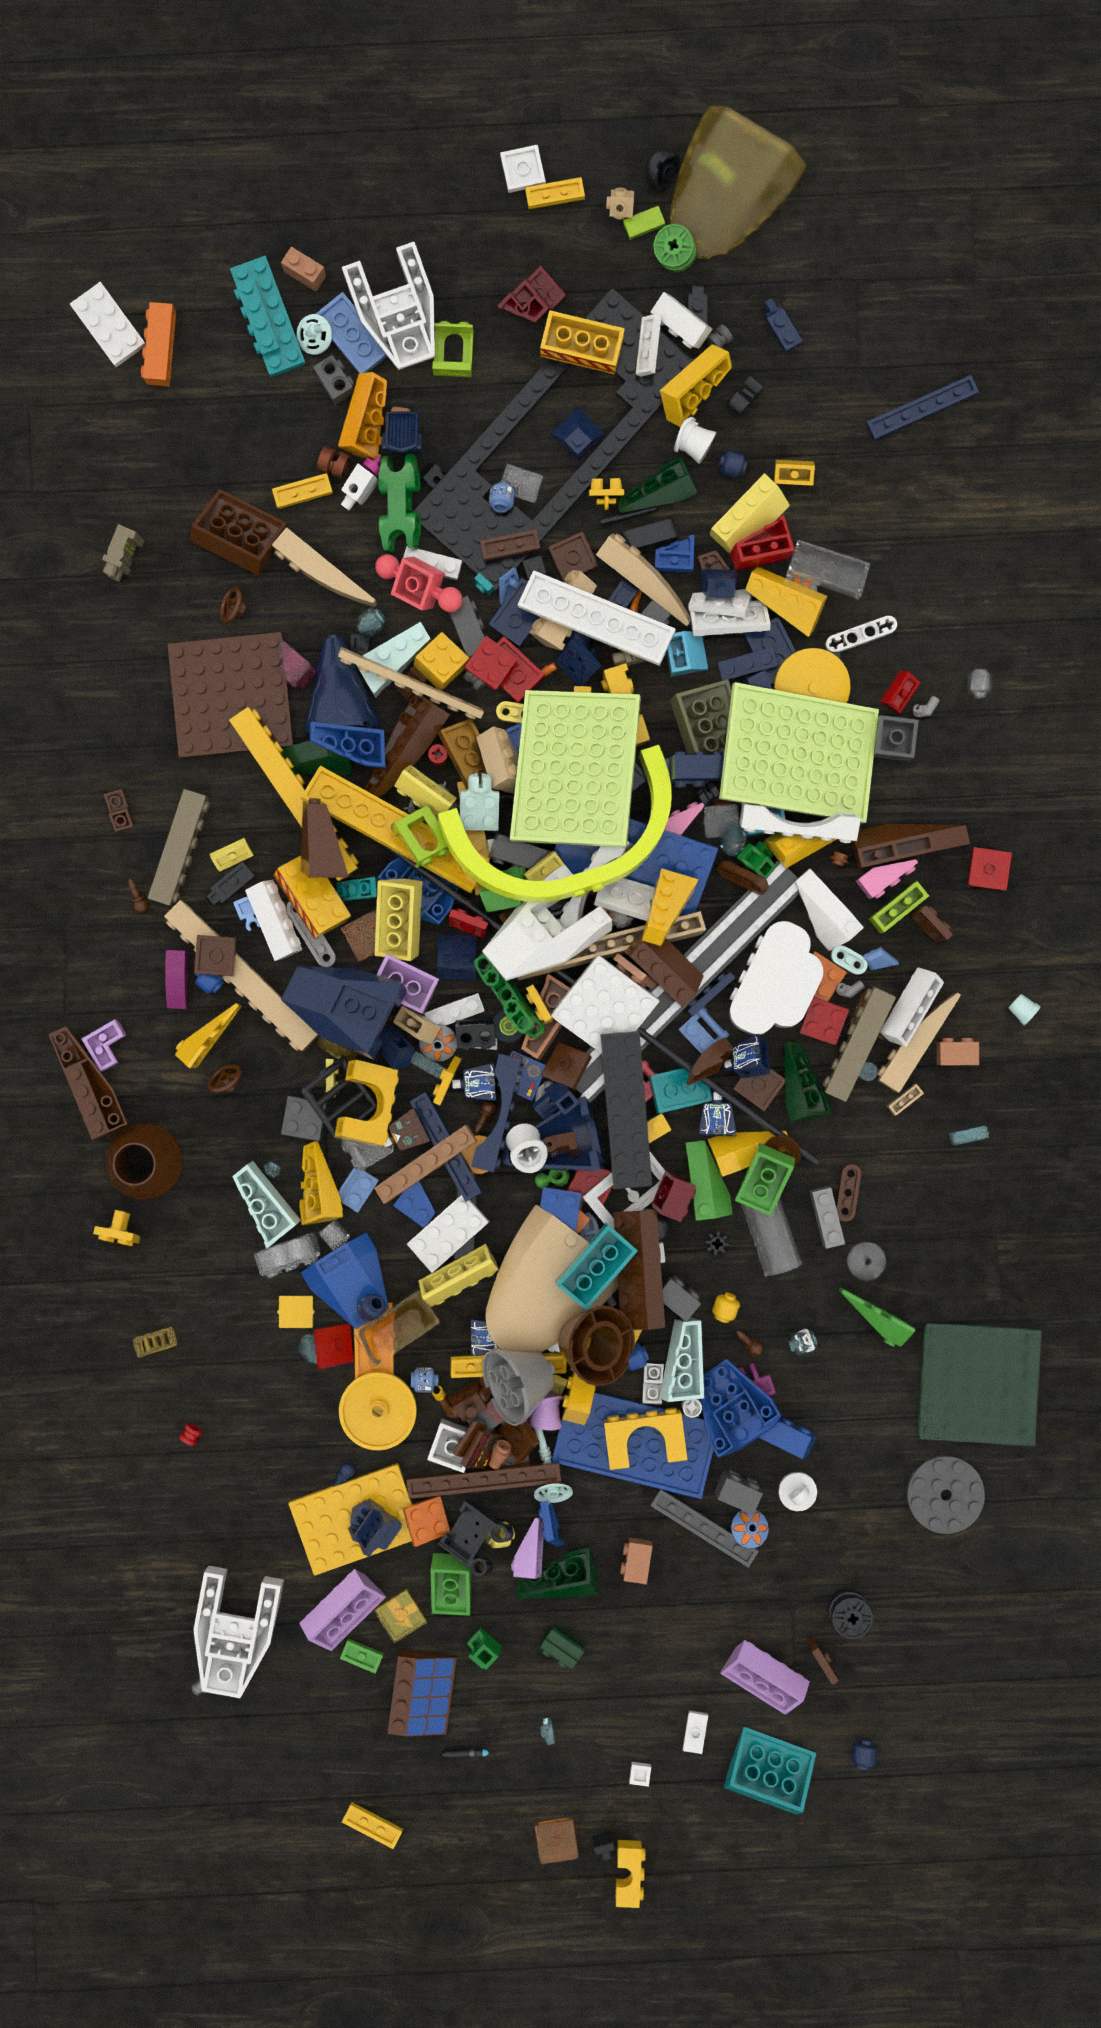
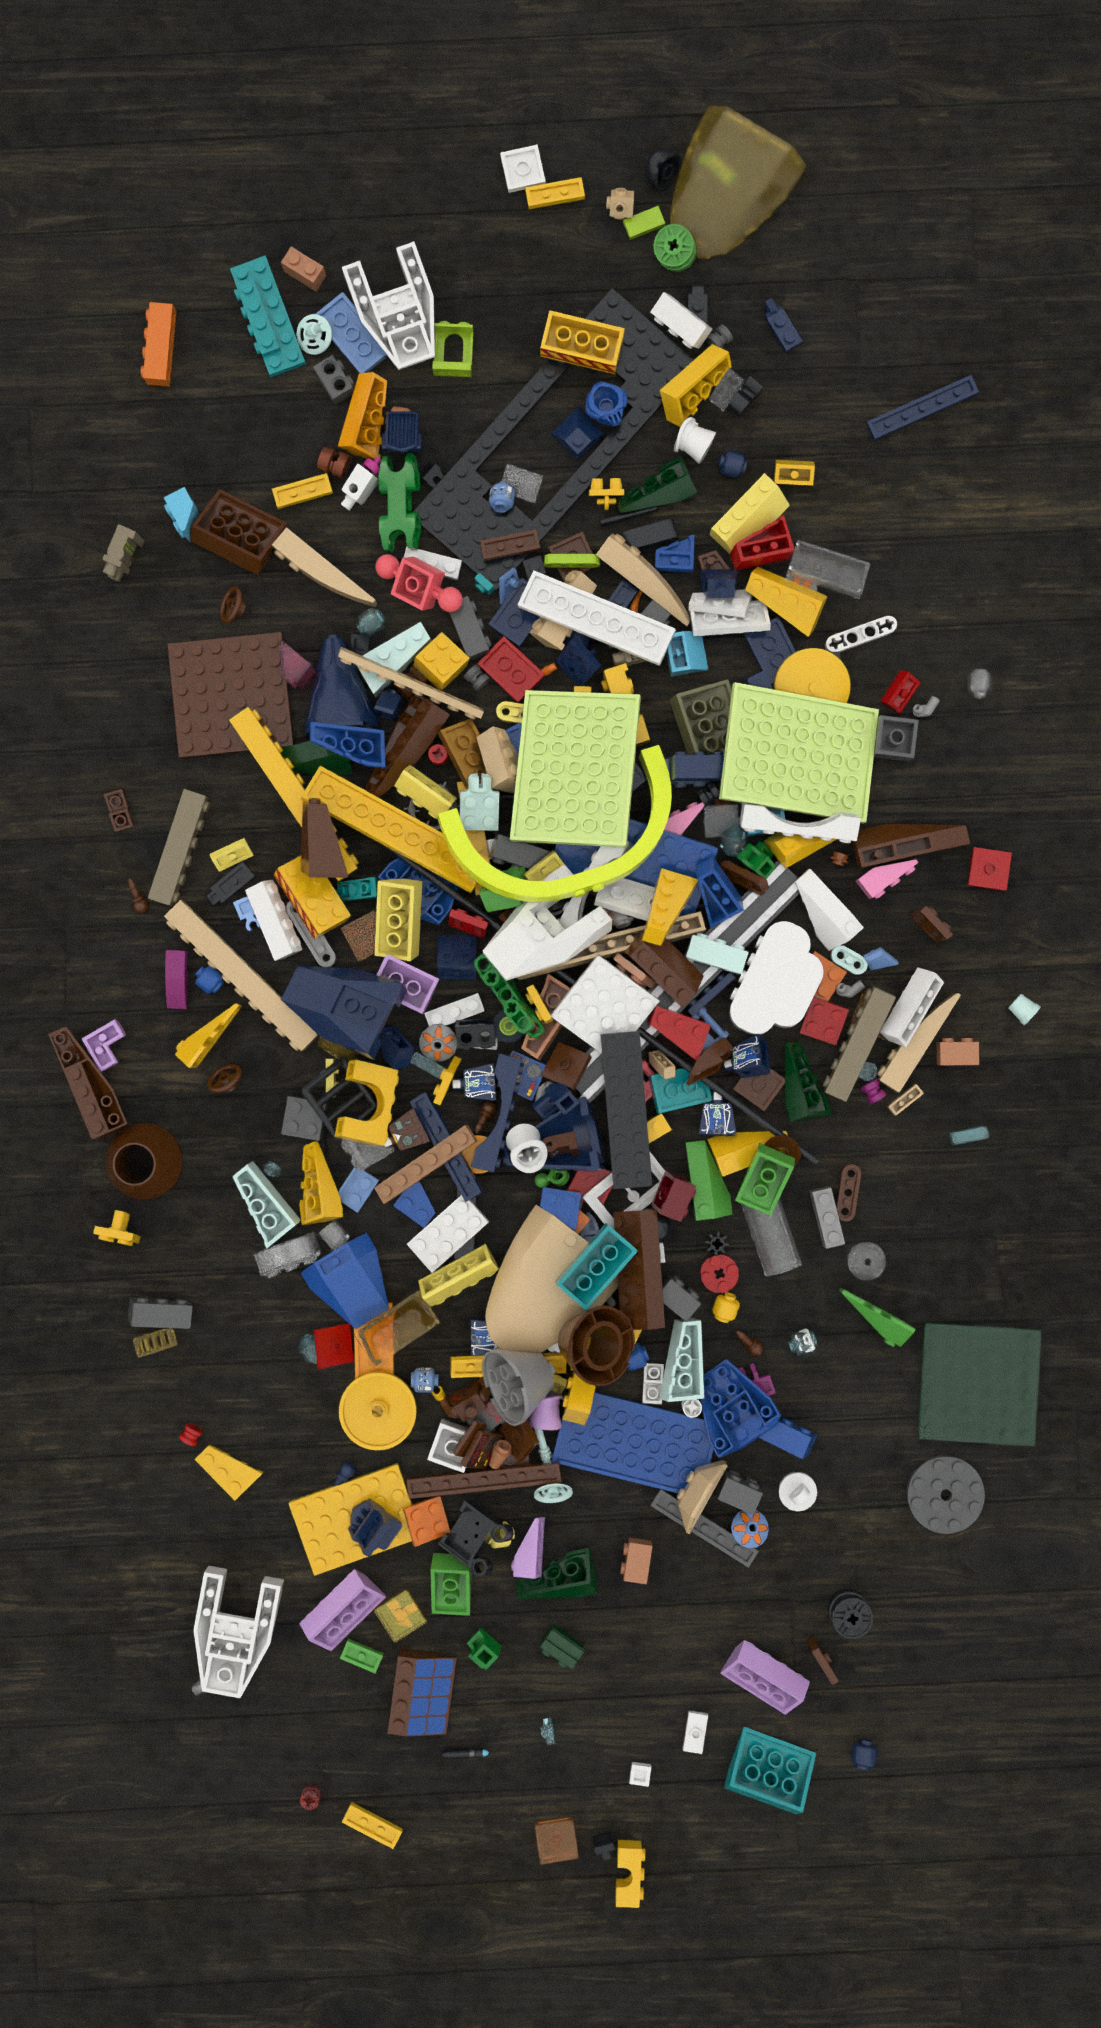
white plate [70,282,146,367] -> none
reddish brown plate [194,935,237,977] -> none
yellow piece [277,1296,315,1328] -> none
dark blue head [357,1293,385,1322] -> none
lime panel [392,805,449,868] -> none
tan brick [393,1006,441,1044] -> none
red plate [464,636,517,690] -> none
dark red slope [498,265,567,322] -> none
blue wing [539,1501,564,1547] -> none
yellow arch [604,1408,687,1470] -> none
white plate [636,314,661,377] -> none
dark blue plate [718,647,779,681] -> none
lime brick [869,881,929,934] -> none
none -> dark grey wedge [128,1297,192,1329]
none -> medium azure slope [164,487,200,542]
none -> yellow wing [195,1444,263,1501]
none -> clear red wheel [300,1785,321,1810]
none -> dark blue slope [374,689,403,721]
none -> lime beam [544,554,600,568]
none -> blue helmet [585,381,628,426]
none -> red wedge [647,1005,711,1061]
none -> tan piece [649,1050,675,1079]
none -> tan wedge [677,1460,727,1534]
none -> light aqua brick [685,933,748,975]
none -> blue wedge [696,857,744,928]
none -> red plate [700,1254,739,1293]
none -> clear slope [709,368,744,411]
none -> magenta wheel [860,1078,887,1104]

